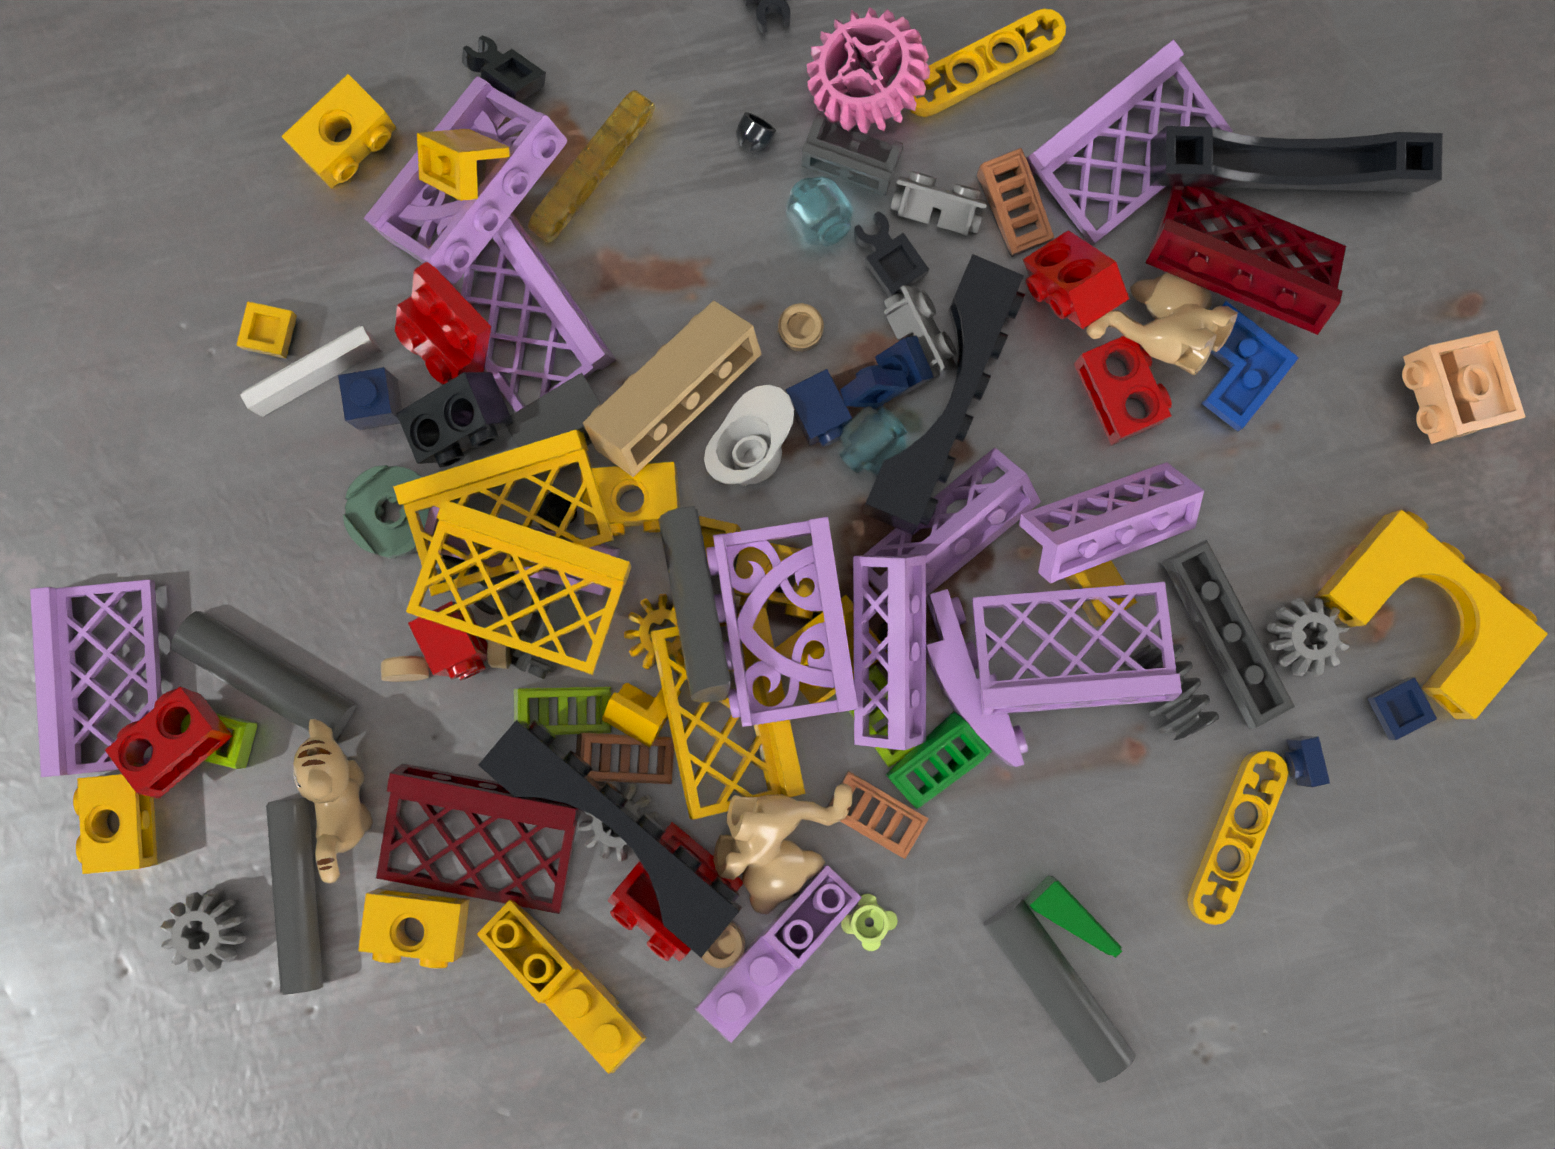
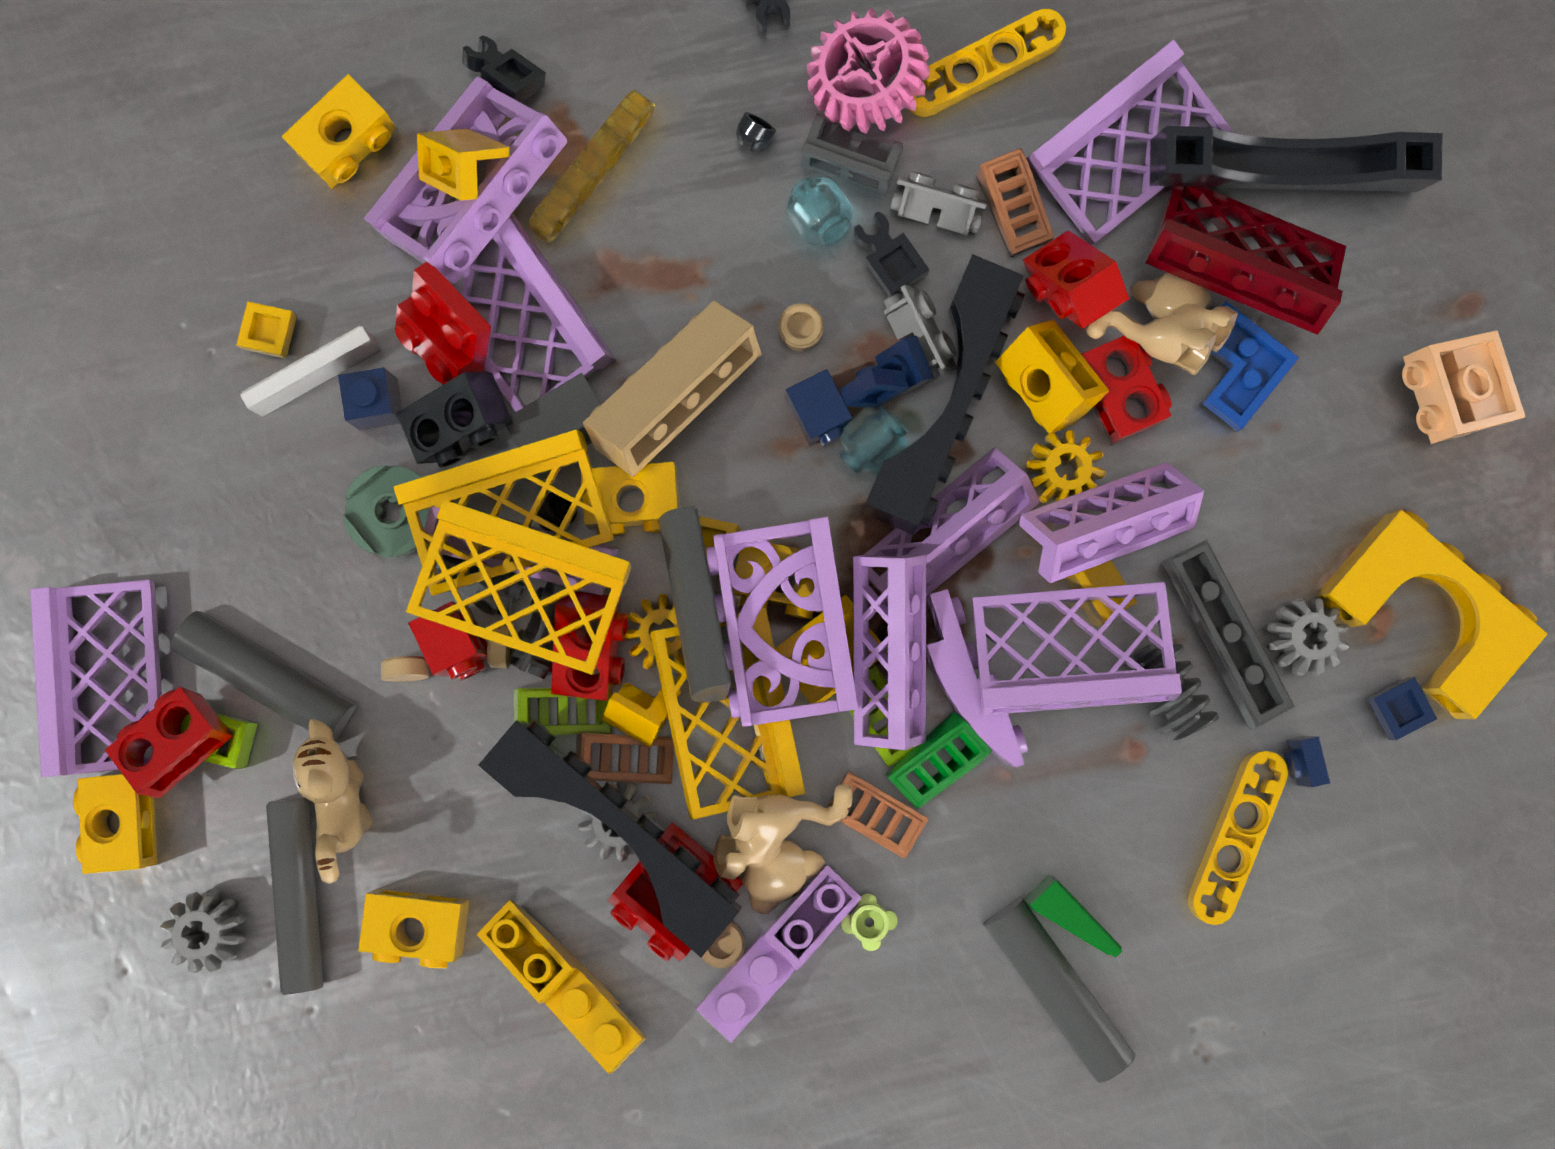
dark red fence [376,763,581,914] -> none
white piece [704,385,794,487] -> none
none -> red brick [551,591,628,701]
none -> yellow brick [995,319,1109,434]
none -> yellow gear [1025,430,1106,503]

